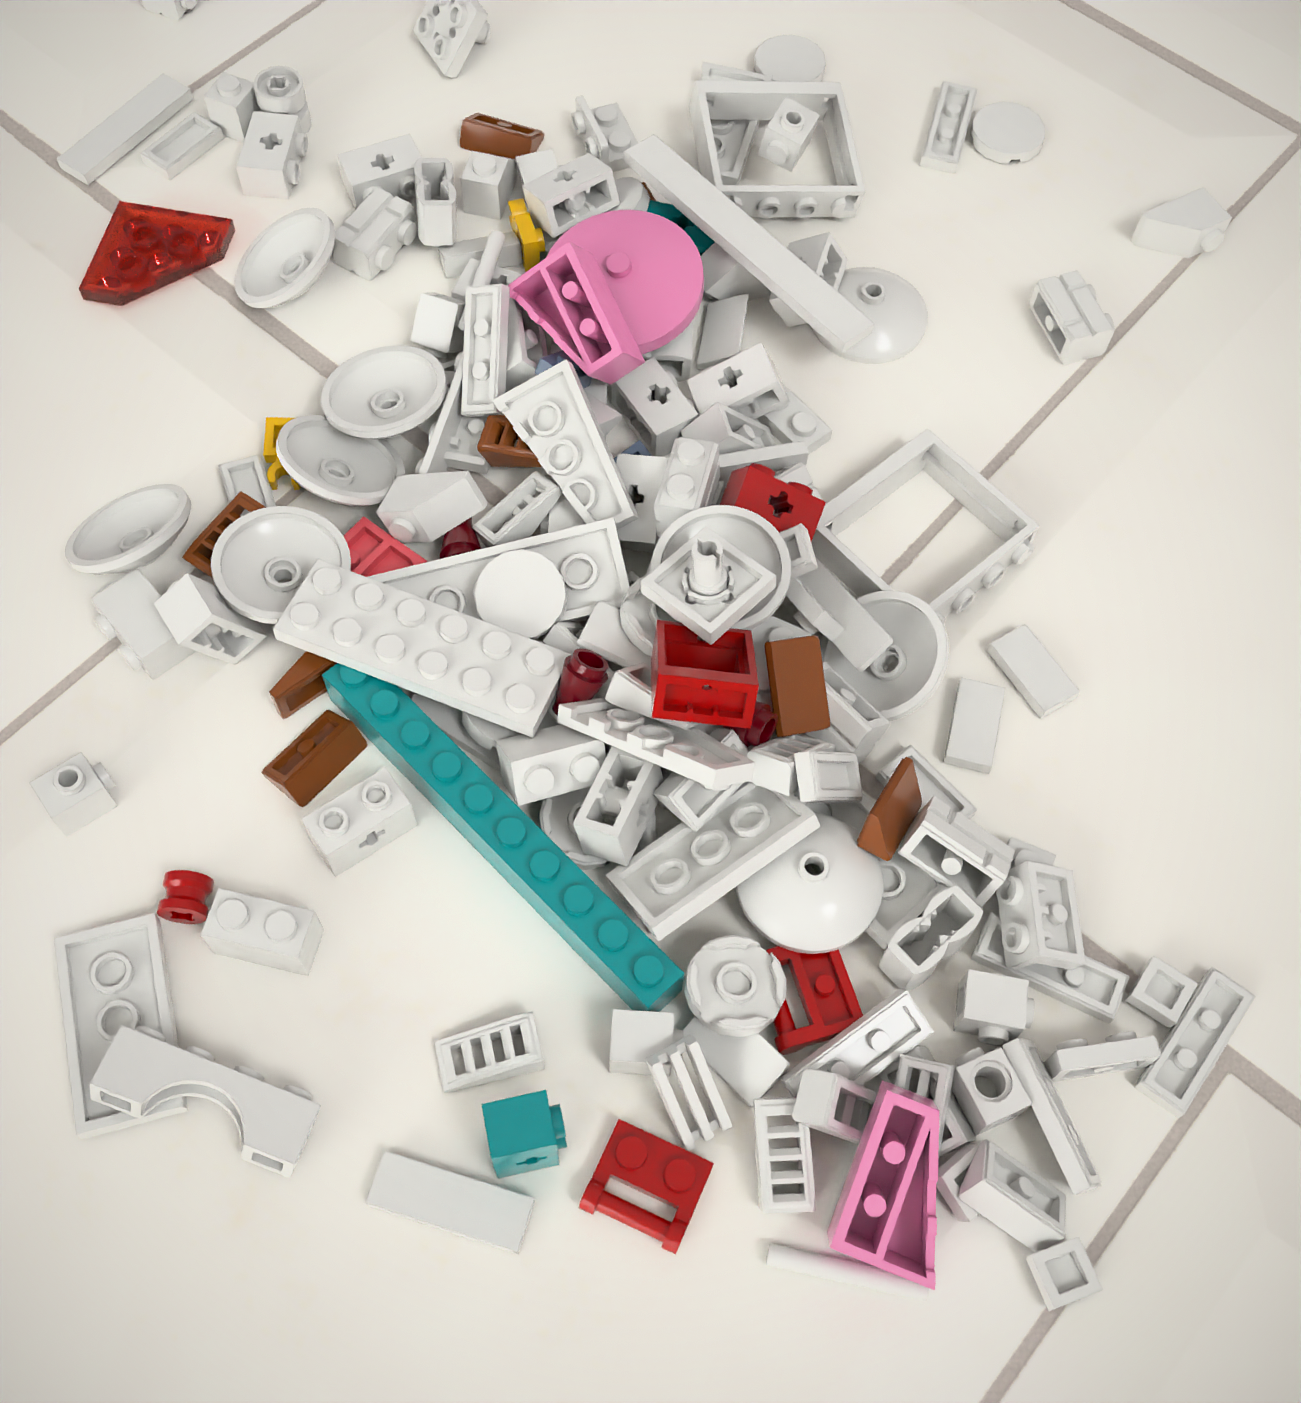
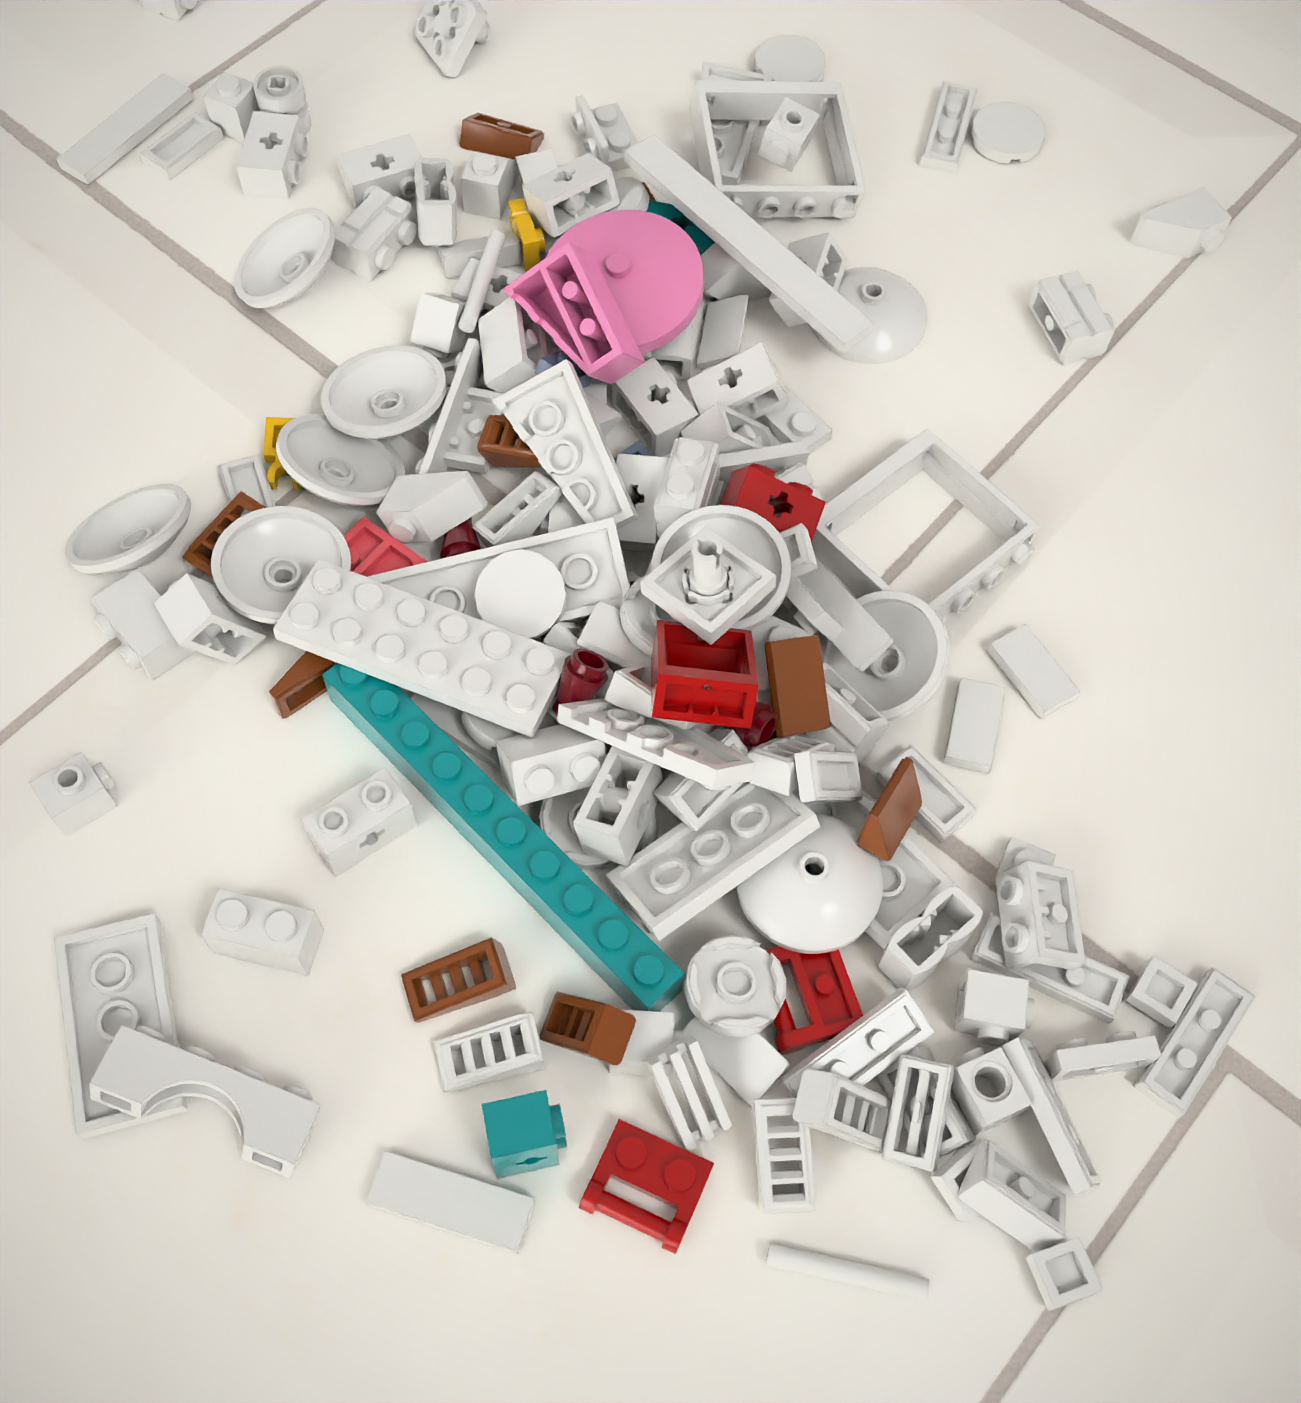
clear red plate [79,201,236,306] -> none
red wheel [157,870,214,924] -> none
dark orange slope [261,709,368,807] -> none
white tile [461,283,510,417] -> none
bright pink wedge [827,1080,939,1290] -> none
white brick [898,796,1015,907] -> none
none -> dark orange slope [401,937,516,1023]
none -> dark orange slope [539,992,636,1066]

